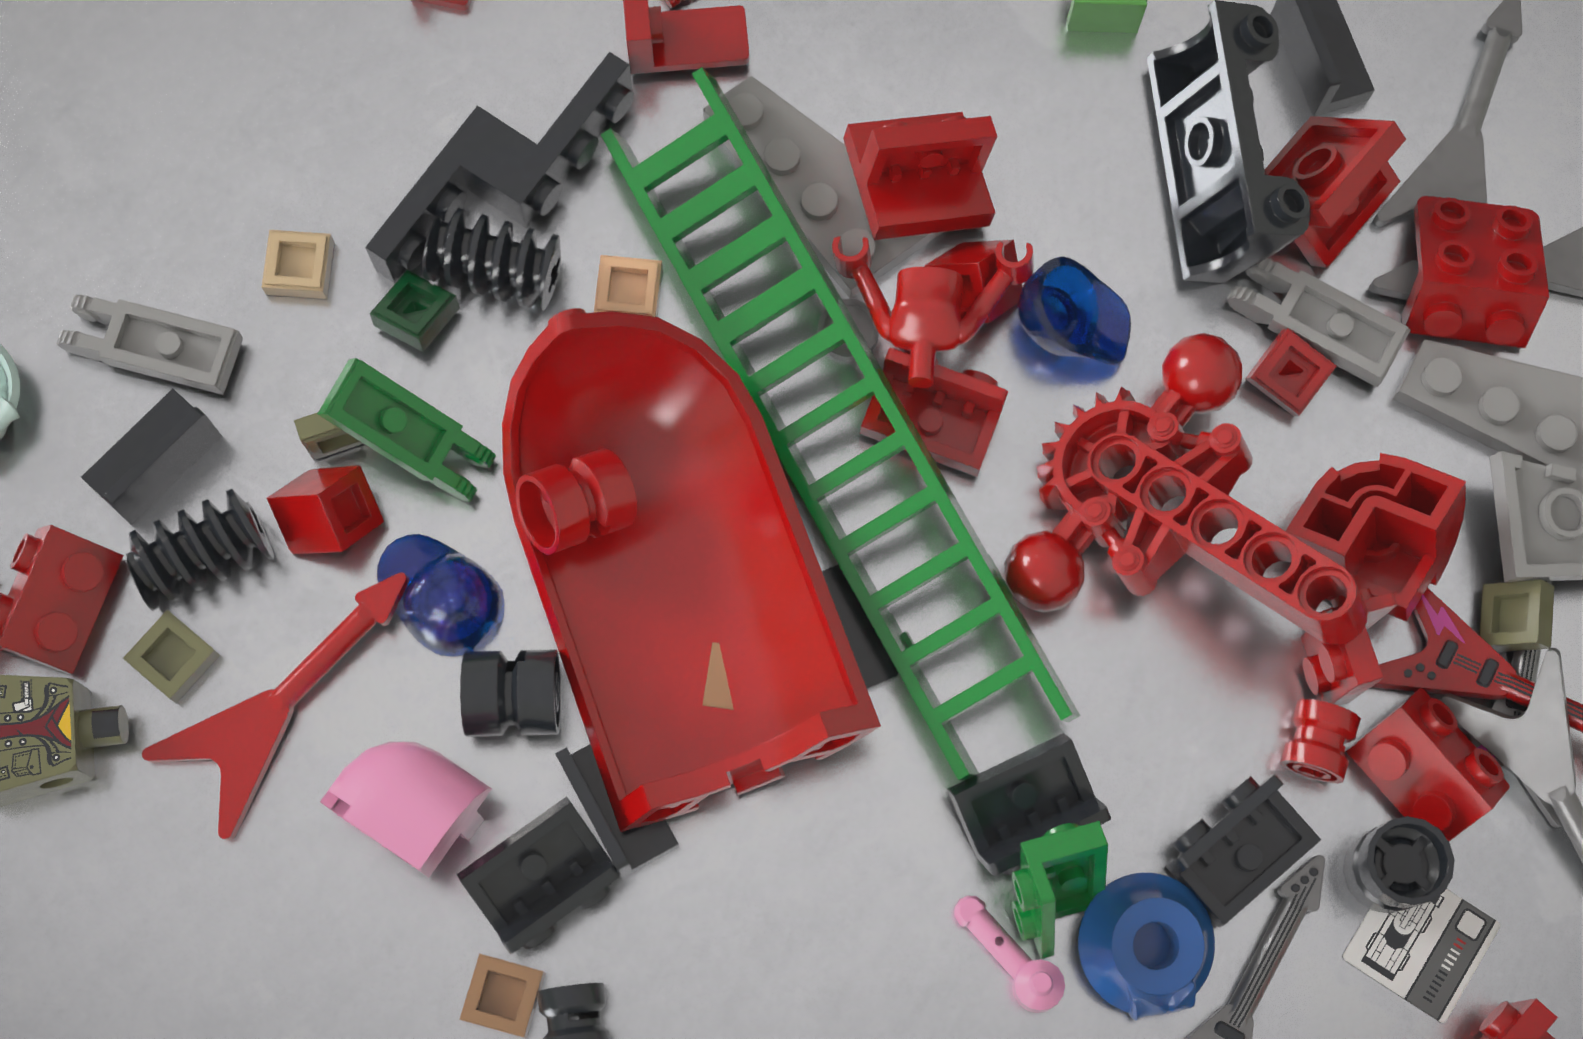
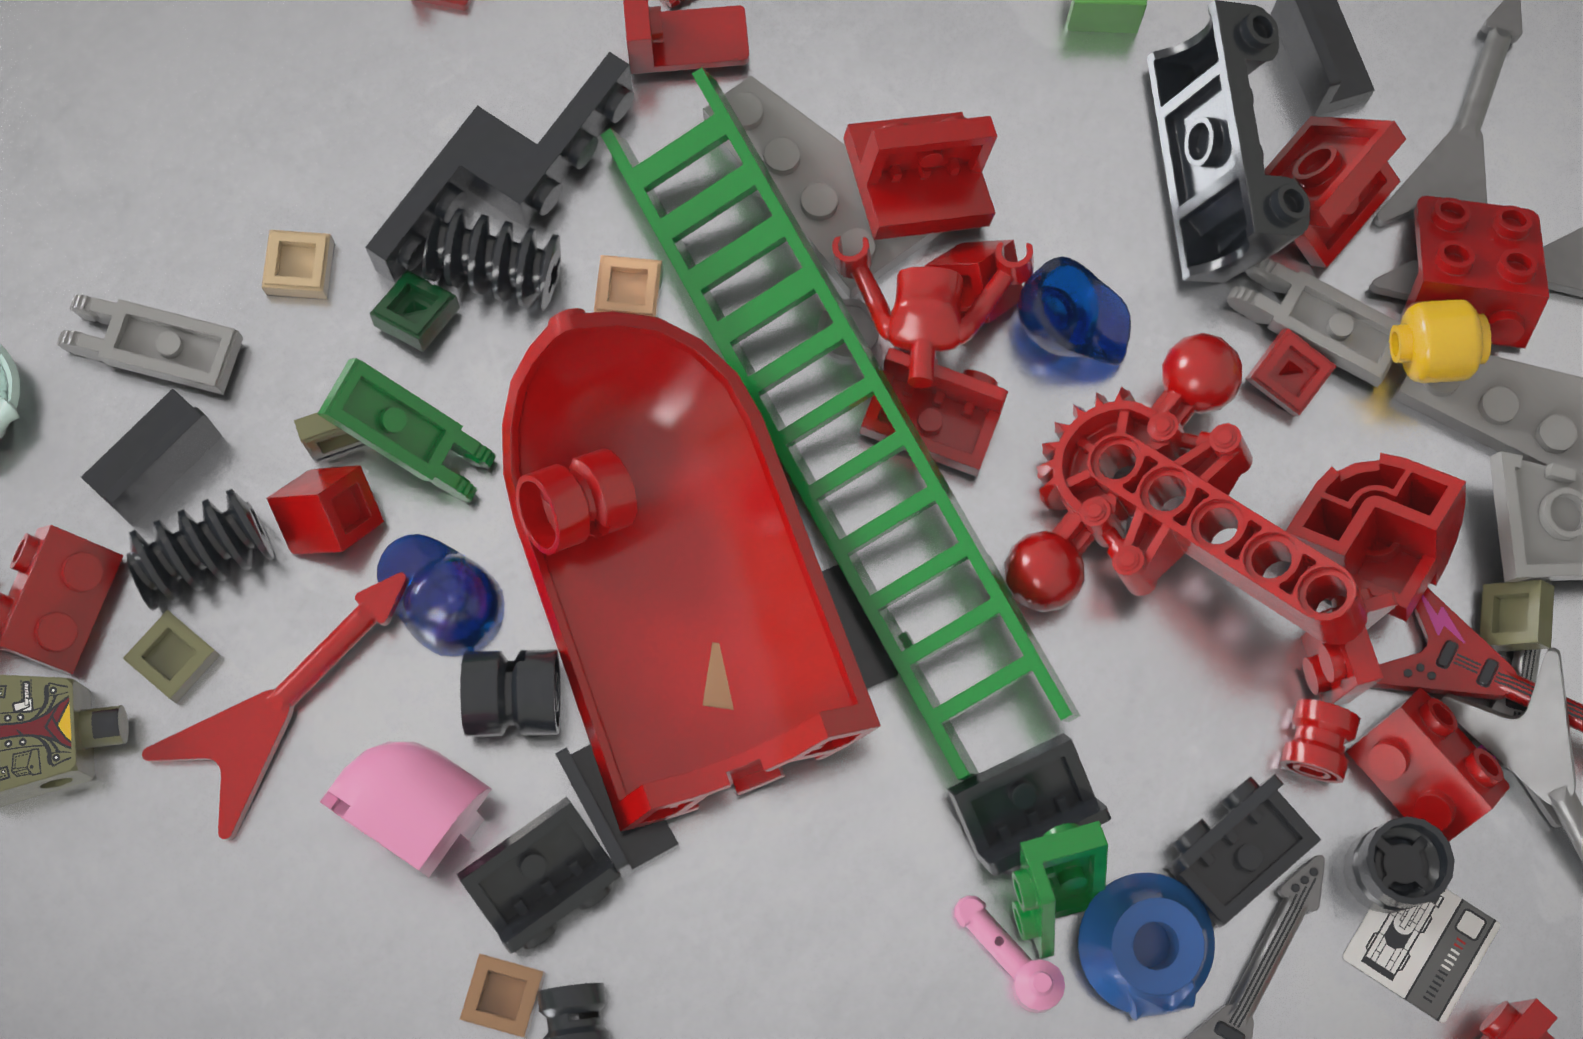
none -> yellow head [1389,300,1491,383]

